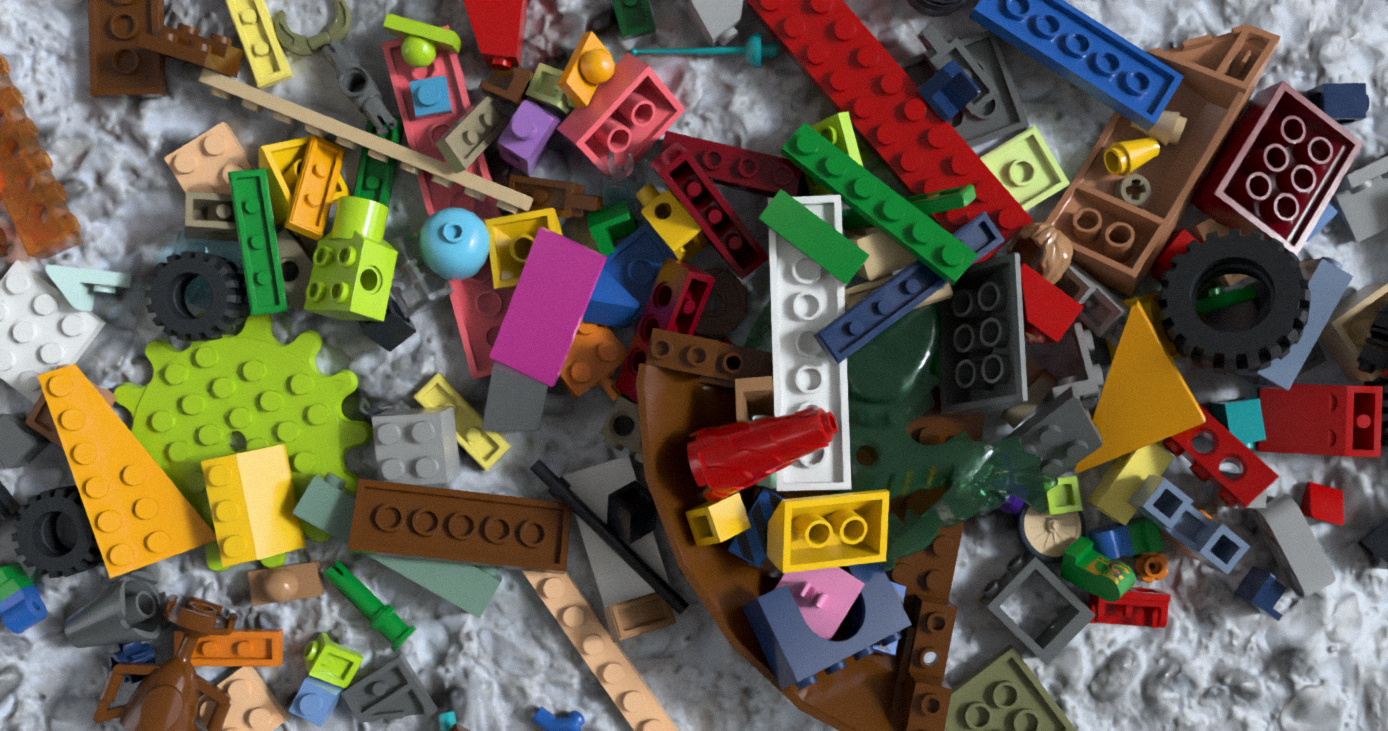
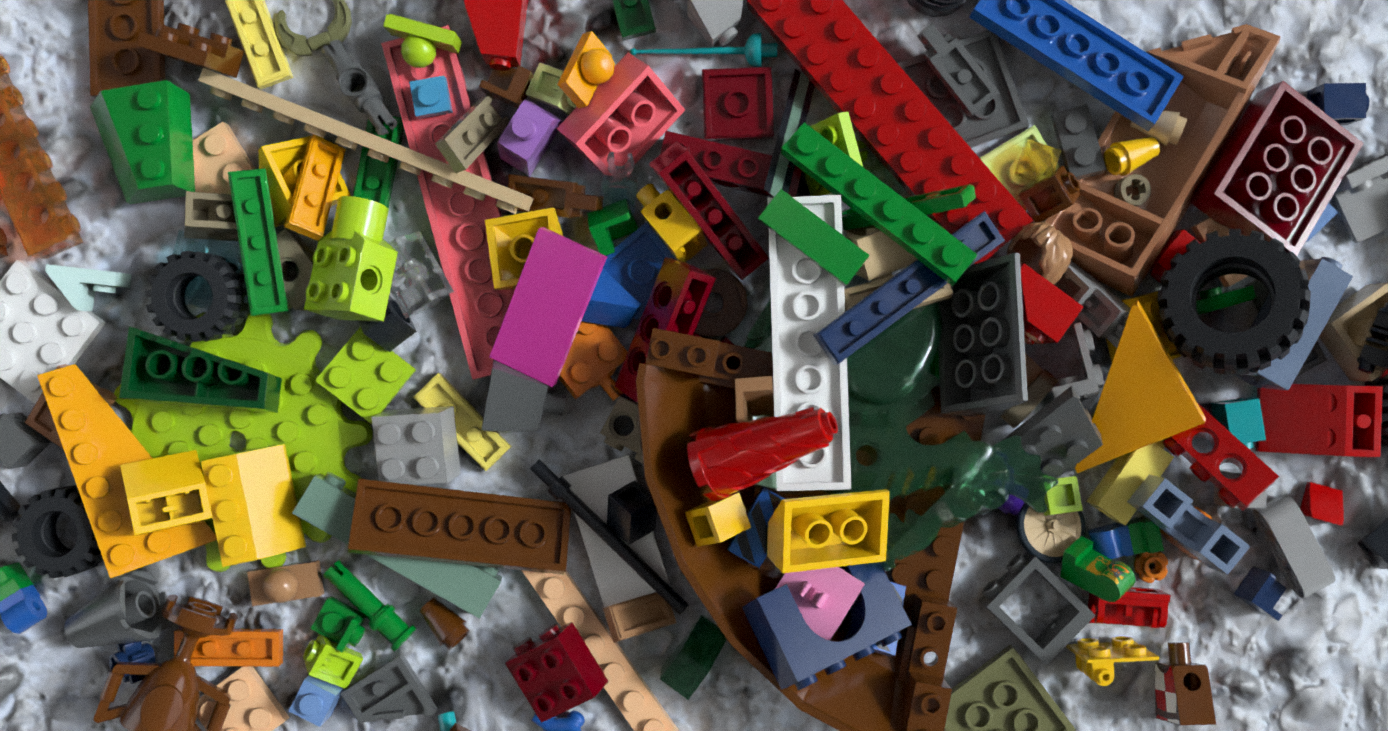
medium azure cylinder [419,207,490,280] -> none
dark blue panel [917,59,980,122] -> none
none -> green wedge [90,80,195,204]
none -> dark green wedge [119,326,282,413]
none -> yellow slope [120,450,213,536]
none -> green bracket [311,596,366,653]
none -> lime plate [315,327,416,425]
none -> reddish brown cone [419,597,470,650]
none -> dark red brick [505,622,608,723]
none -> clear green slope [660,614,727,700]
none -> dark red plate [702,67,774,141]
none -> sticker [764,68,815,197]
none -> clear yellow plate [1014,139,1061,182]
none -> reddish brown bracket [1018,166,1080,223]
none -> dark grey plate [1051,105,1106,180]
none -> yellow hinge [1066,636,1159,686]
none -> reddish brown torso [1154,642,1216,725]

